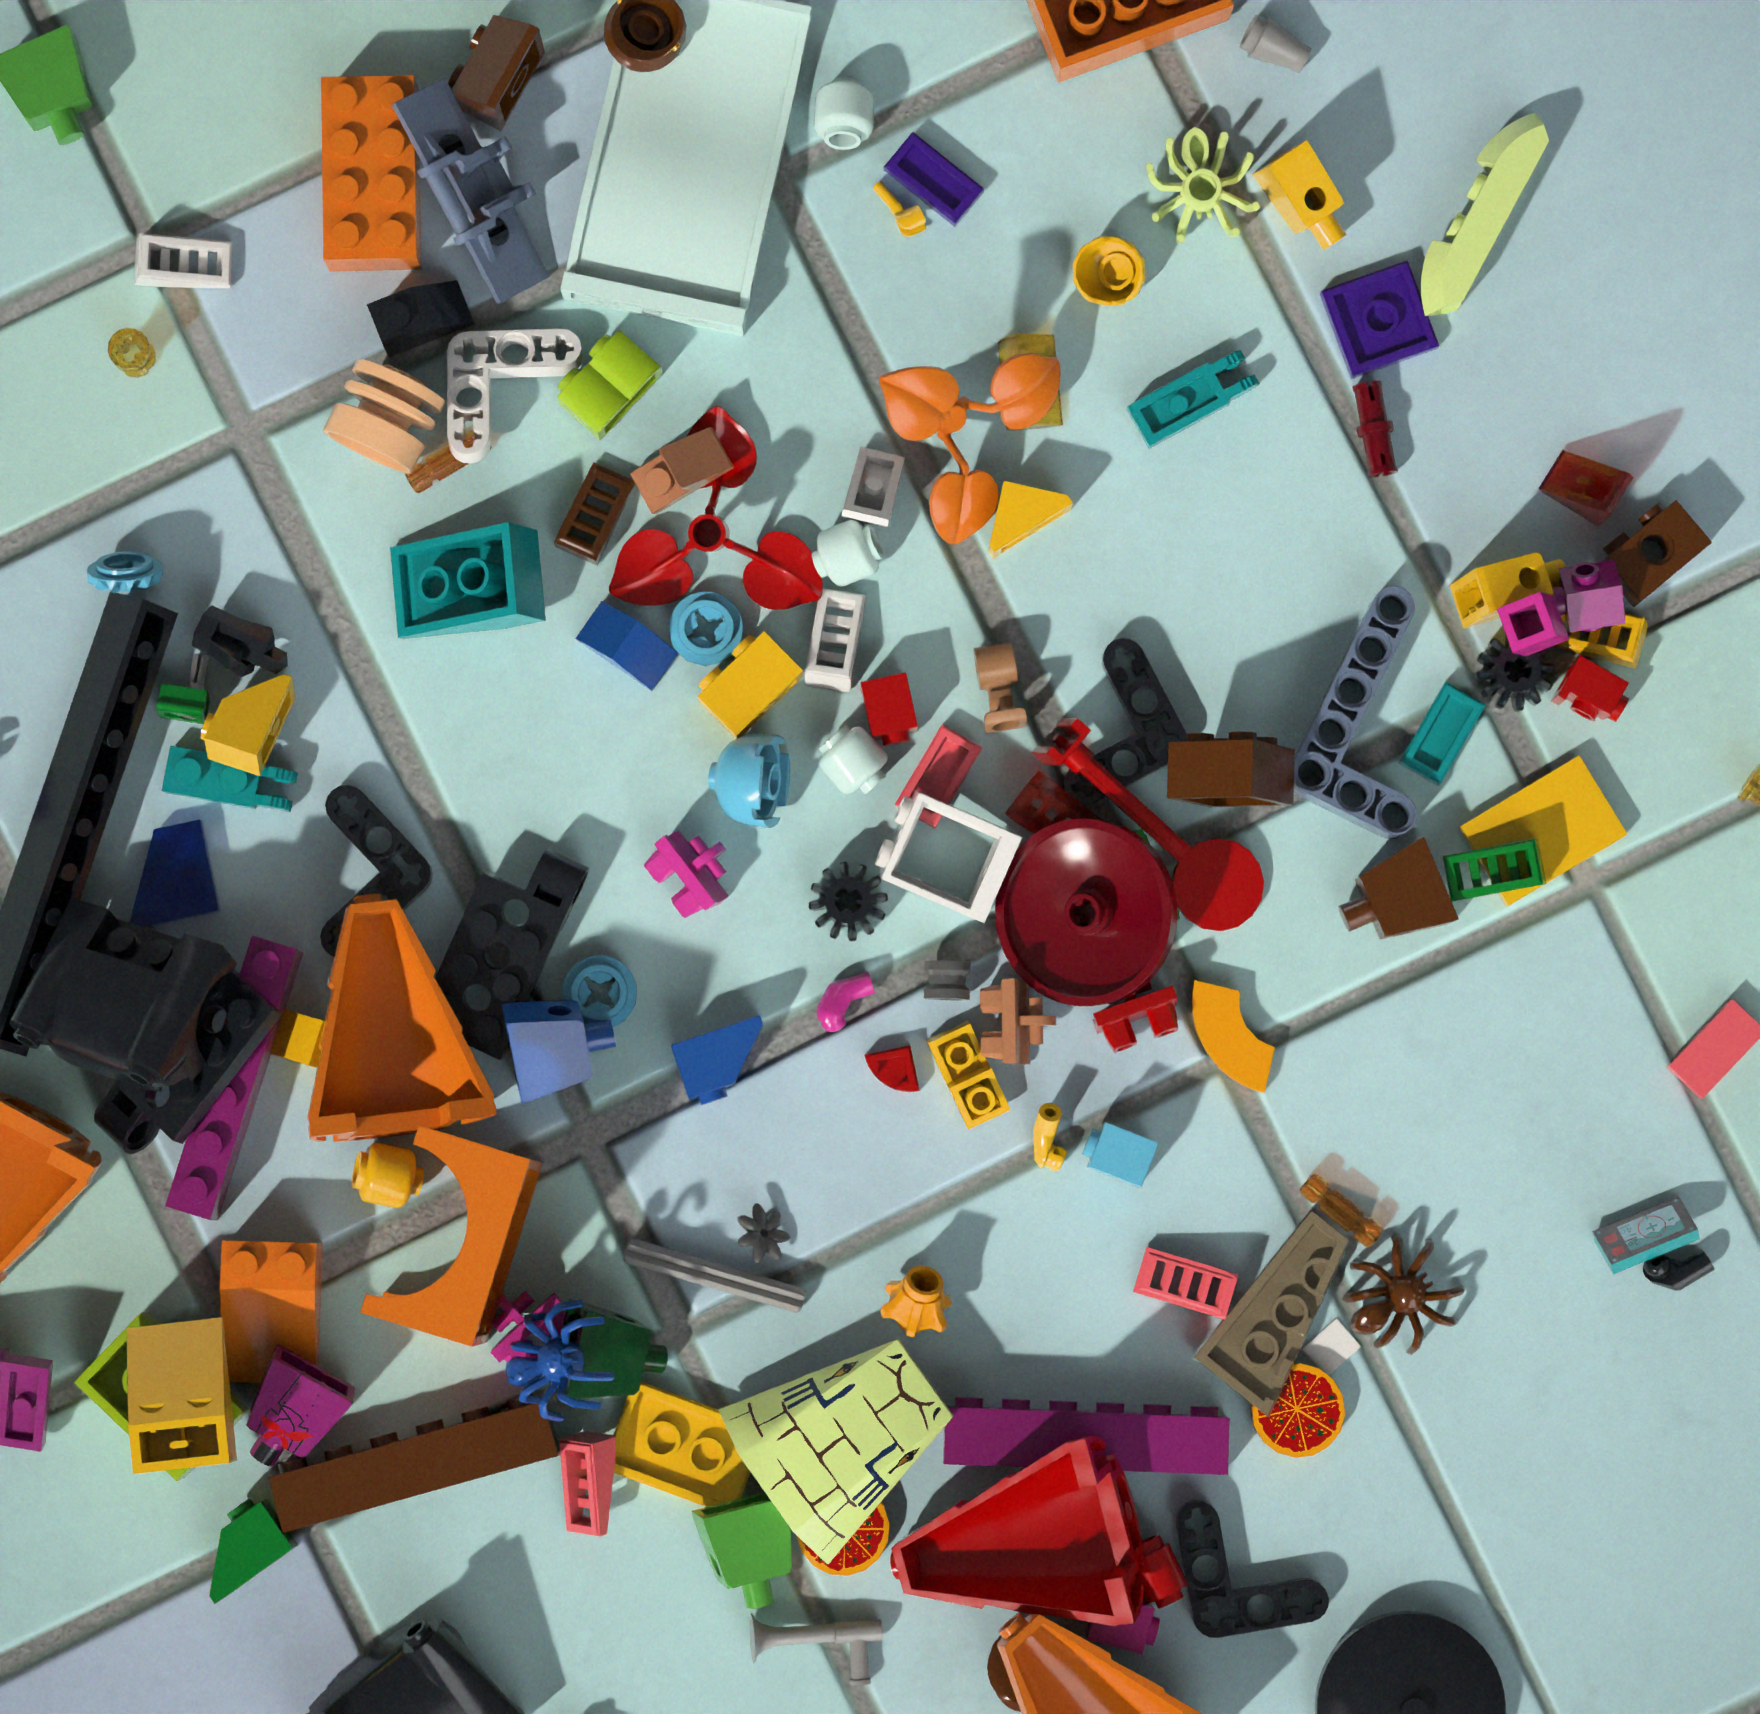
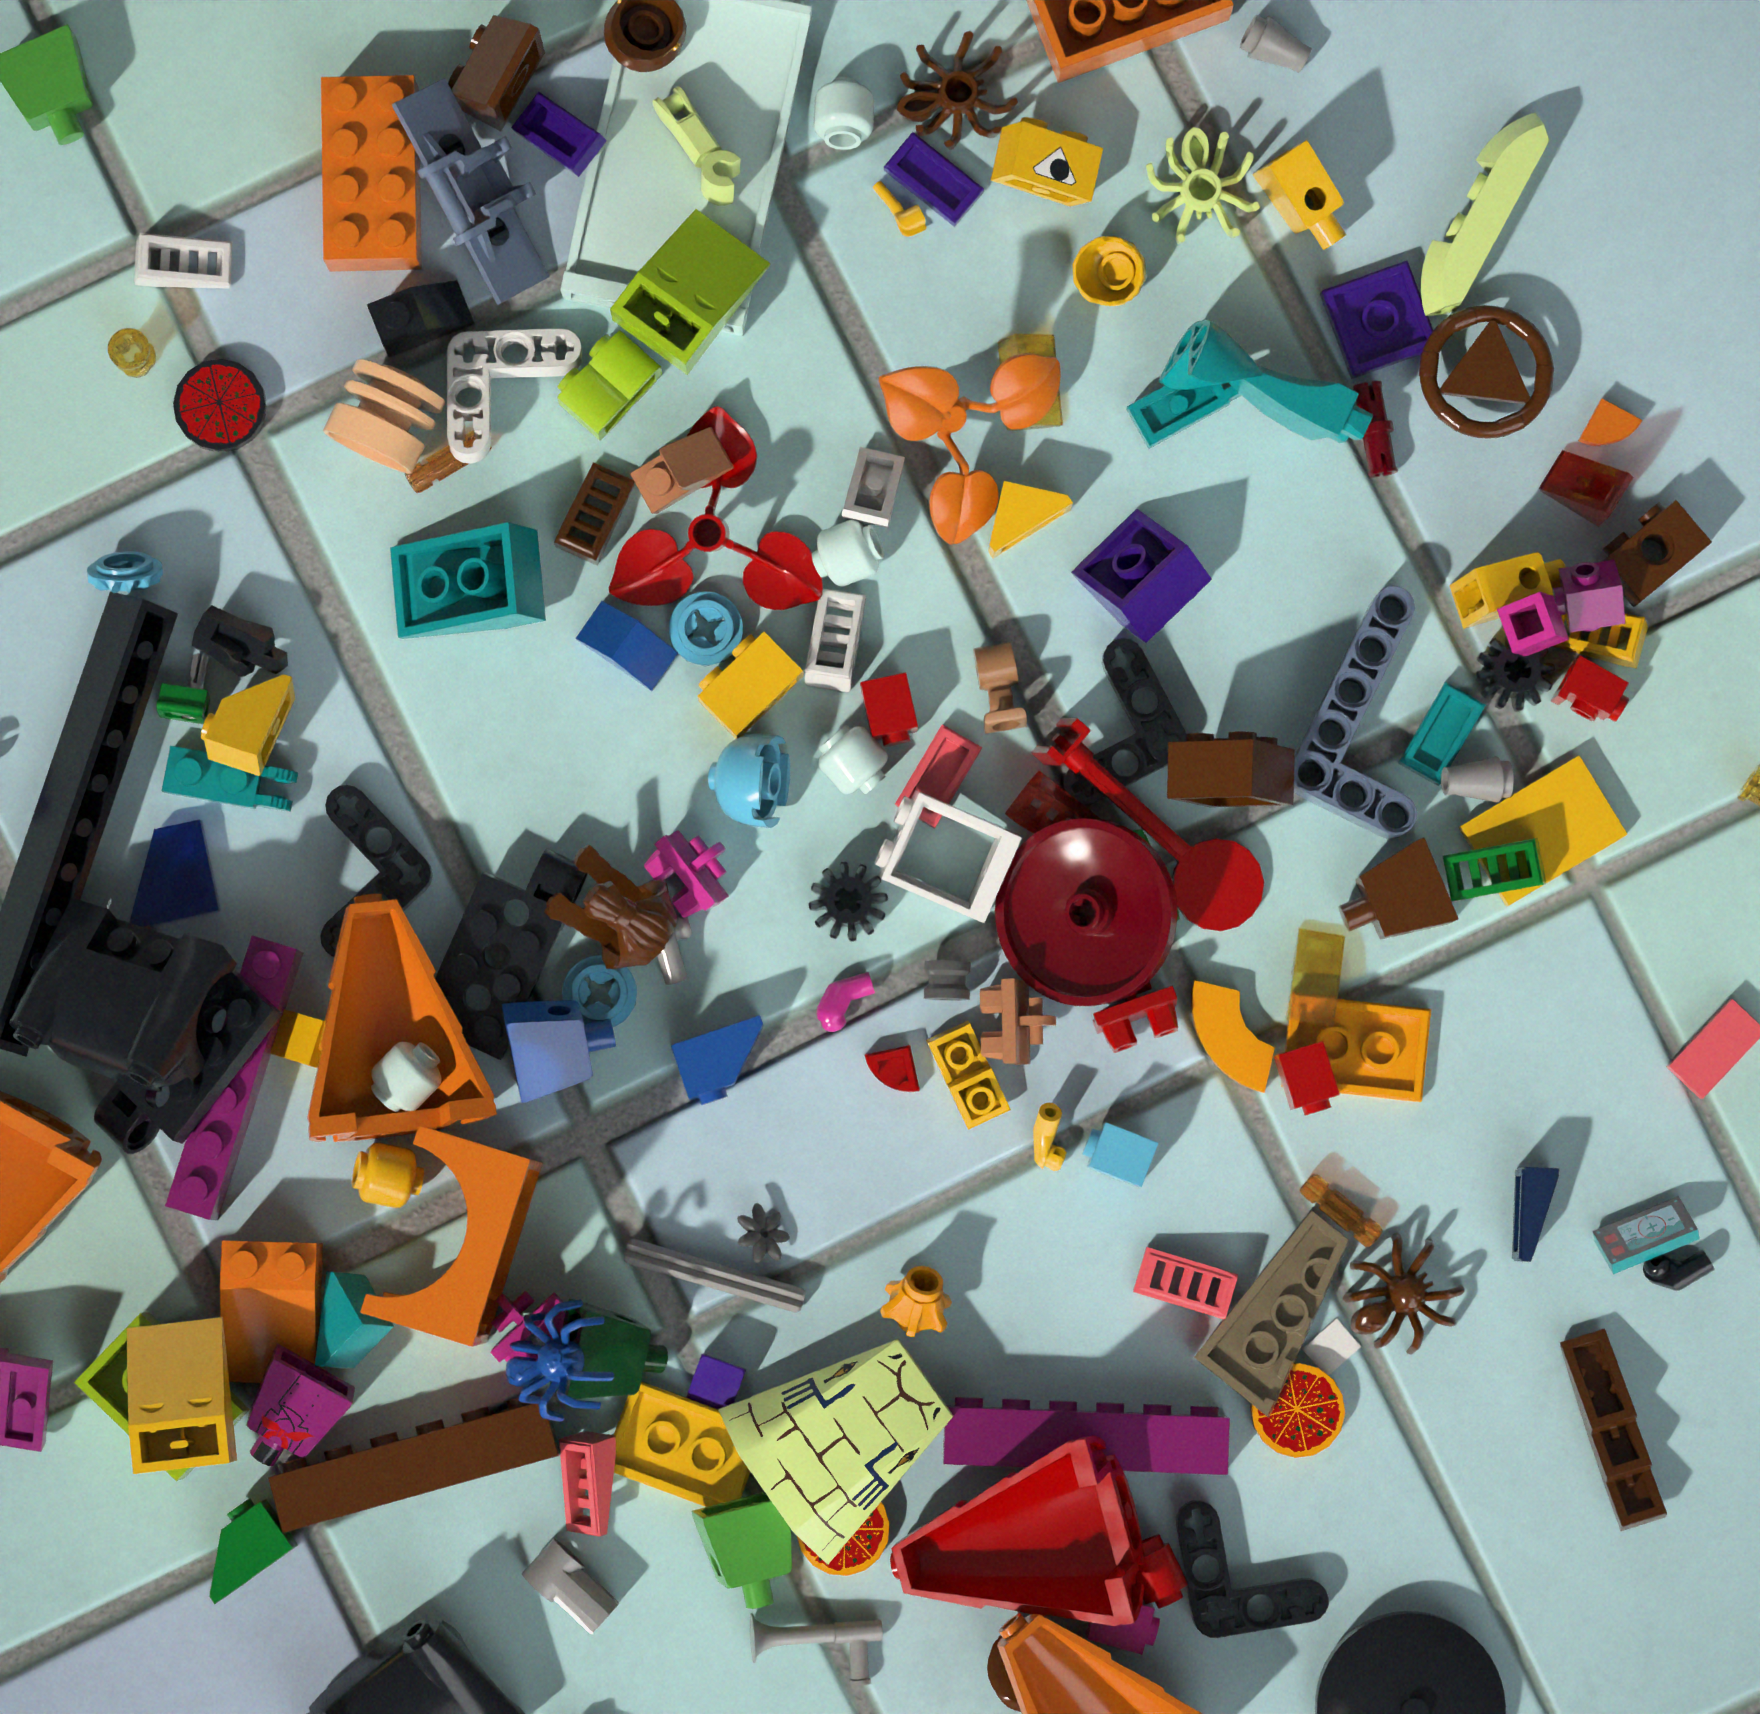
none -> tile [173,359,267,452]
none -> teal slope [315,1271,394,1369]
none -> light aqua head [371,1042,442,1112]
none -> dark purple tile [511,92,607,177]
none -> light grey piece [522,1538,619,1634]
none -> reddish brown piece [545,844,678,969]
none -> lime slope [610,209,771,375]
none -> yellowish green piece [652,86,741,206]
none -> light grey arm [657,914,692,985]
none -> dark purple slope [686,1353,746,1409]
none -> reddish brown animal [897,31,1018,150]
none -> yellow brick [991,117,1103,207]
none -> dark purple slope [1071,509,1212,643]
none -> teal hips [1158,319,1373,443]
none -> red brick [1274,1041,1340,1116]
none -> light orange tile [1281,994,1431,1102]
none -> clear yellow slope [1285,928,1345,1027]
none -> reddish brown piece [1419,305,1554,439]
none -> light grey cone [1441,756,1514,803]
none -> dark blue slope [1512,1167,1560,1262]
none -> reddish brown slope [1560,1328,1667,1531]
none -> orange tile [1578,398,1642,446]

